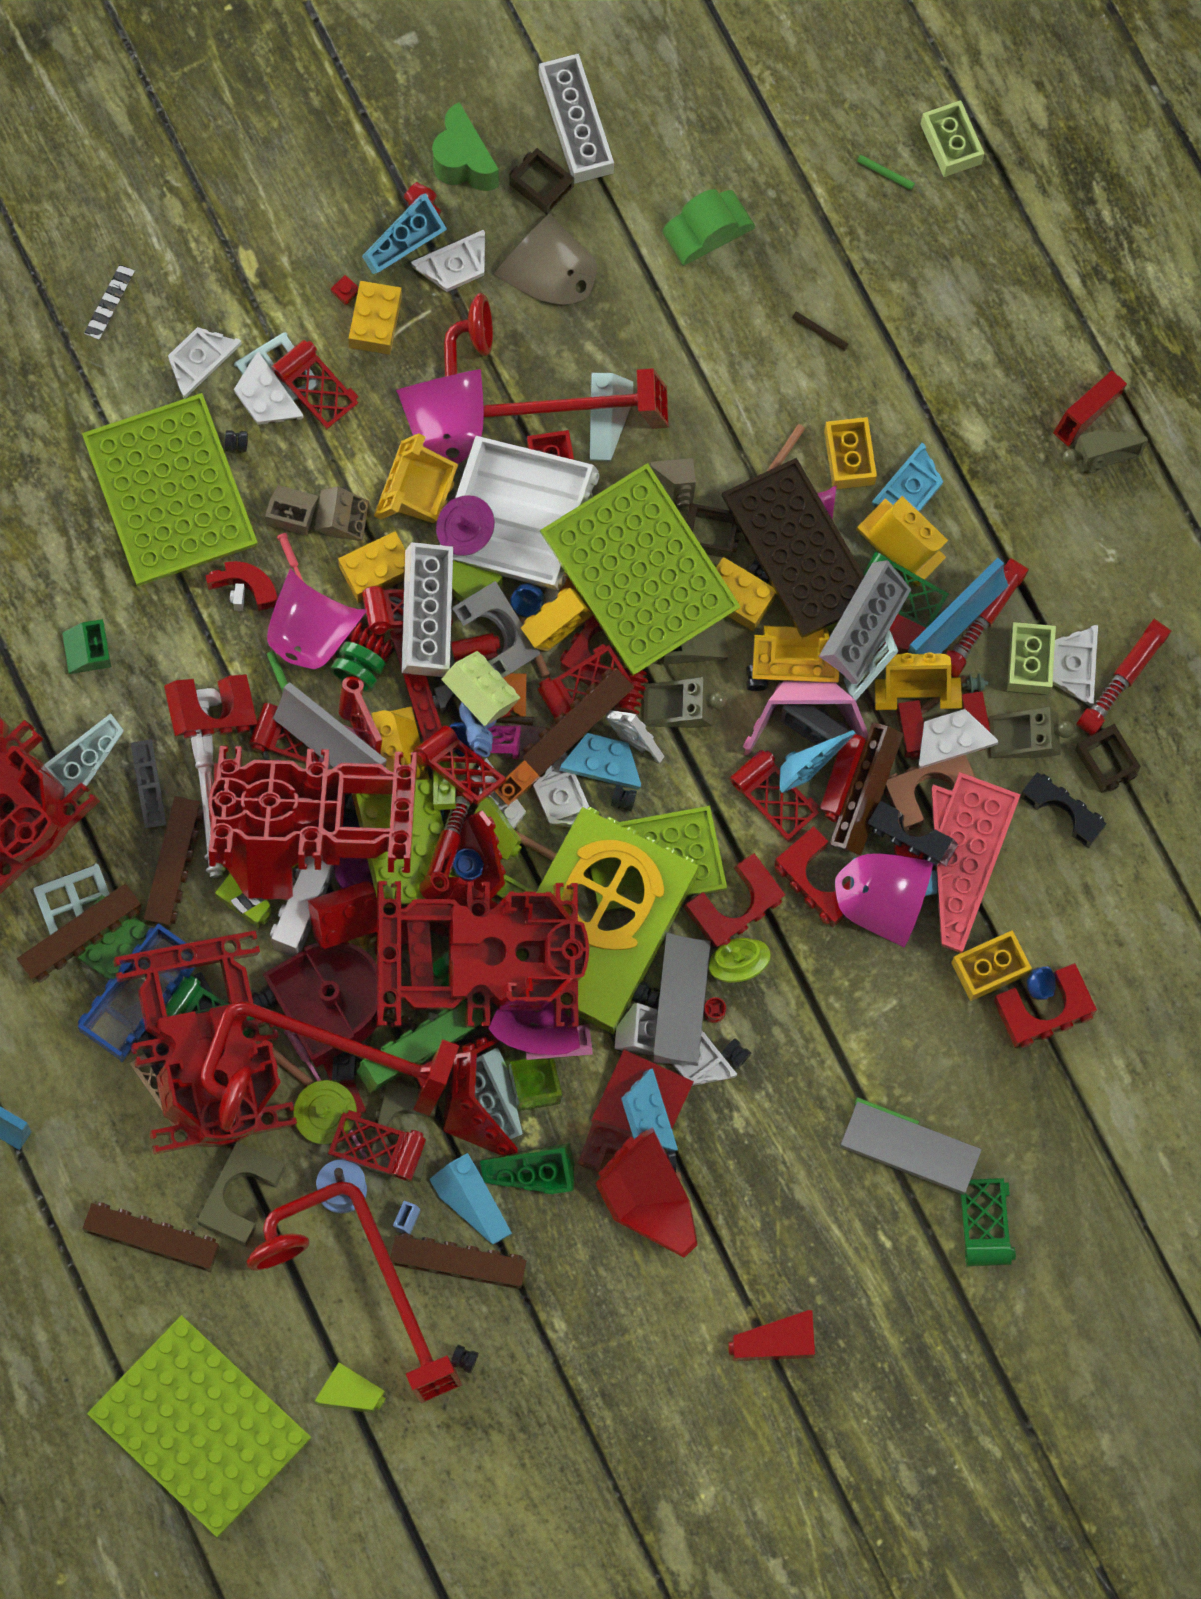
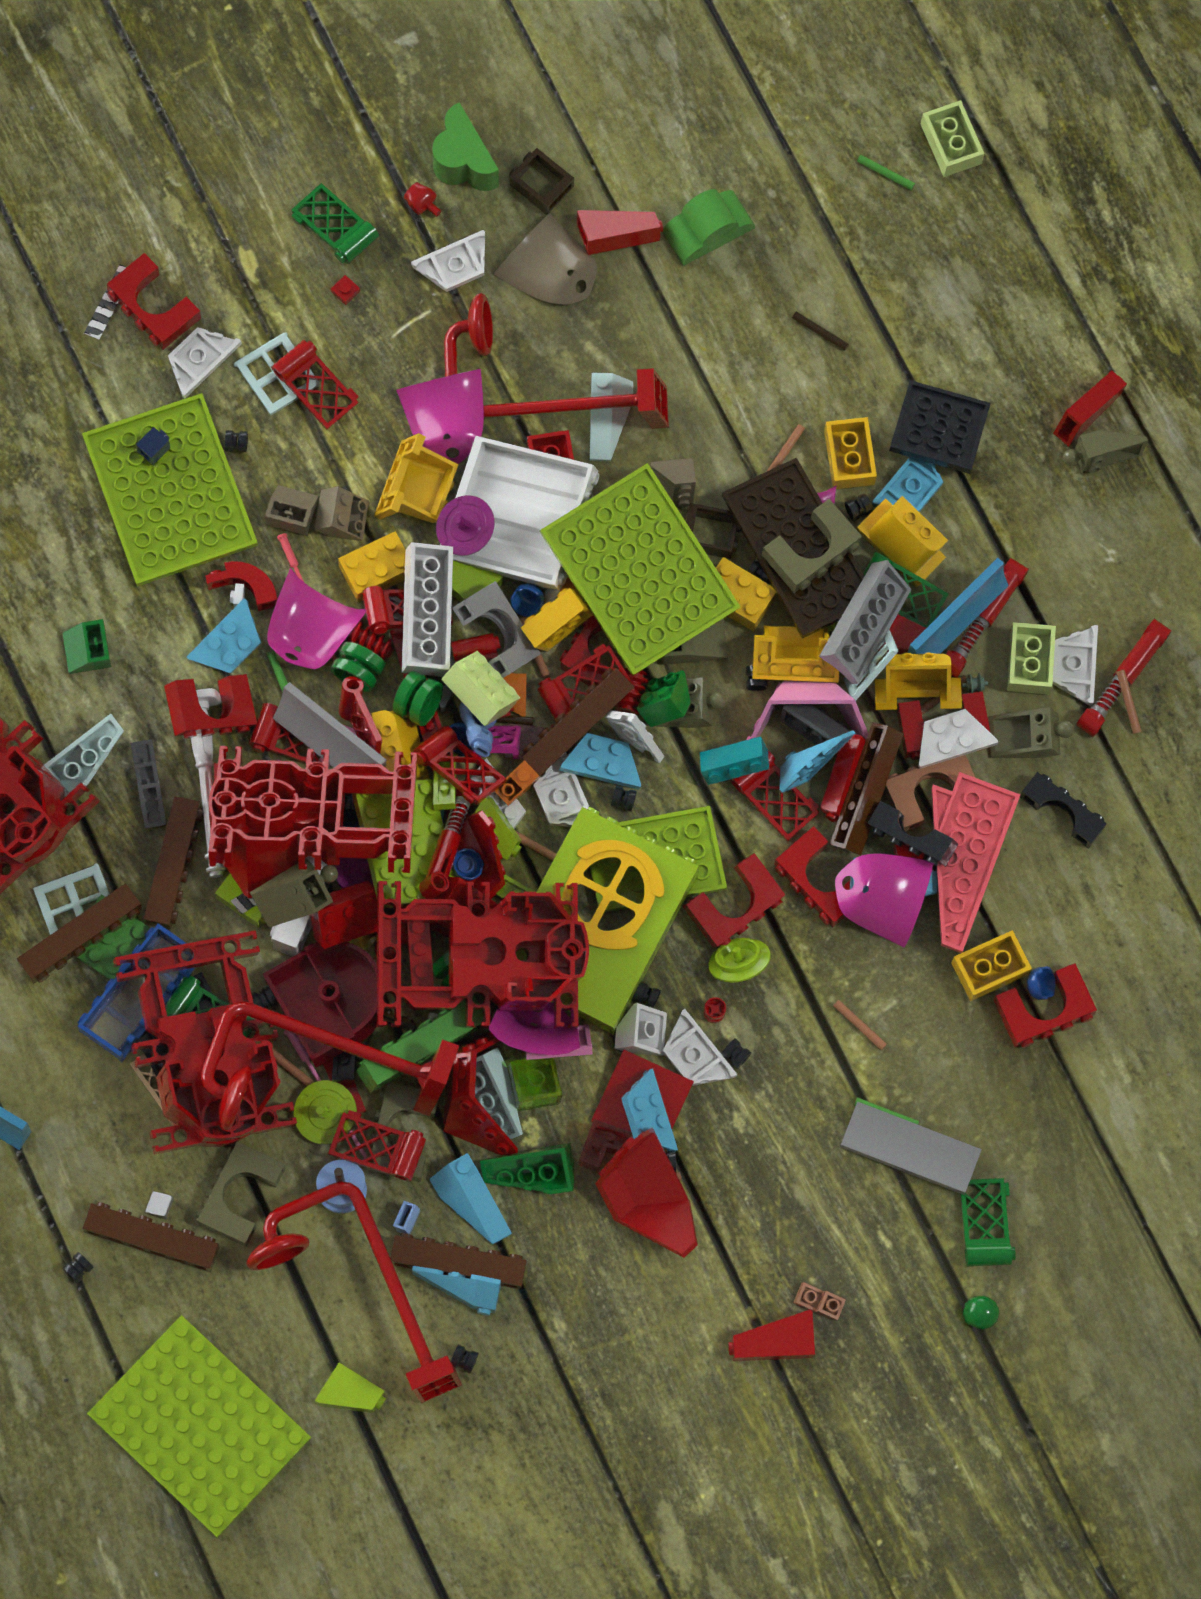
white wing [234,352,304,425] -> none
yellow brick [348,281,402,355] -> none
medium azure wedge [362,193,447,274] -> none
white brick [539,54,614,184] -> none
light grey arch [653,933,711,1066] -> none
dark brown window [1075,724,1141,793] -> none
none -> black wheel [62,1252,94,1283]
none -> red arch [107,253,201,350]
none -> dark blue brick [136,427,170,465]
none -> slope [145,1191,174,1220]
none -> medium azure wing [187,598,262,673]
none -> olive slope [250,858,338,927]
none -> green piece [291,183,379,264]
none -> green wheel [393,671,443,726]
none -> medium azure wedge [412,1266,501,1316]
none -> slope [577,210,663,255]
none -> green slope [637,670,691,727]
none -> teal brick [700,736,769,785]
none -> olive arch [762,499,862,593]
none -> nougat slope [793,1282,846,1321]
none -> nougat bar [833,1000,887,1051]
none -> black wheel [844,494,873,521]
none -> black plate [889,380,991,474]
none -> green hair [963,1296,1000,1329]
none -> nougat bar [1116,670,1141,734]

